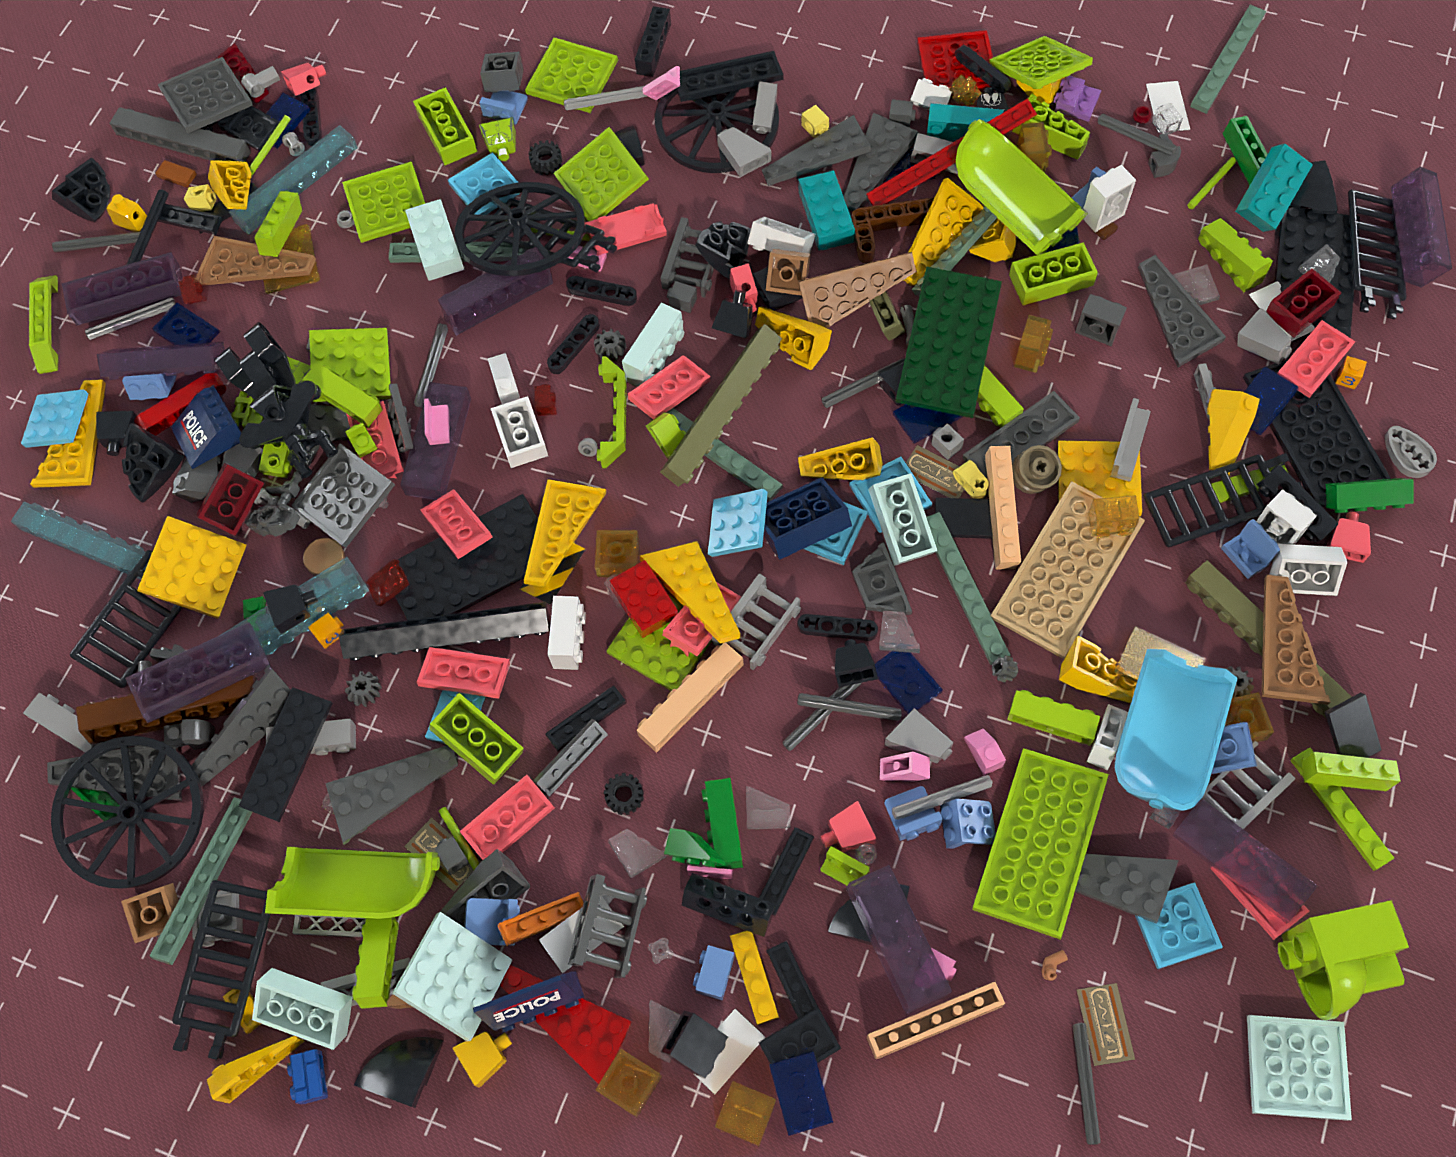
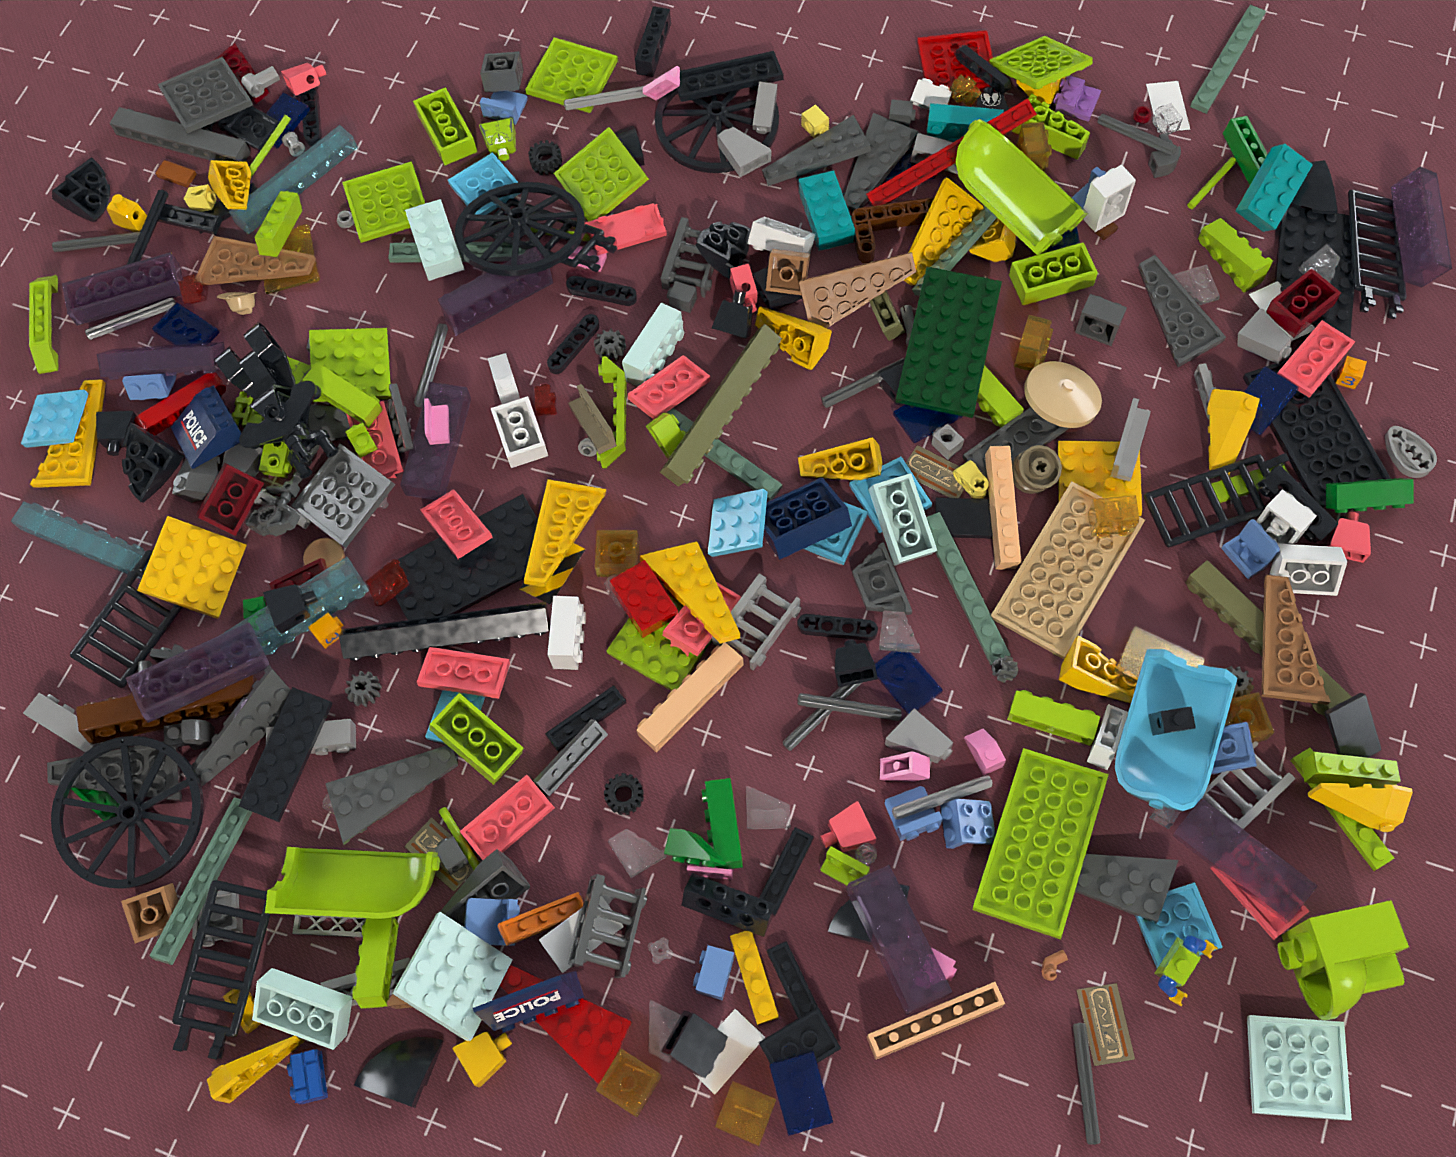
none -> tan piece [217,292,257,315]
none -> dark red plate [269,558,331,591]
none -> dark tan fence [568,384,617,454]
none -> tan dish [1024,361,1102,428]
none -> black torso [1148,706,1196,736]
none -> torso [1154,936,1218,1006]
none -> yellow wedge [1308,783,1413,832]

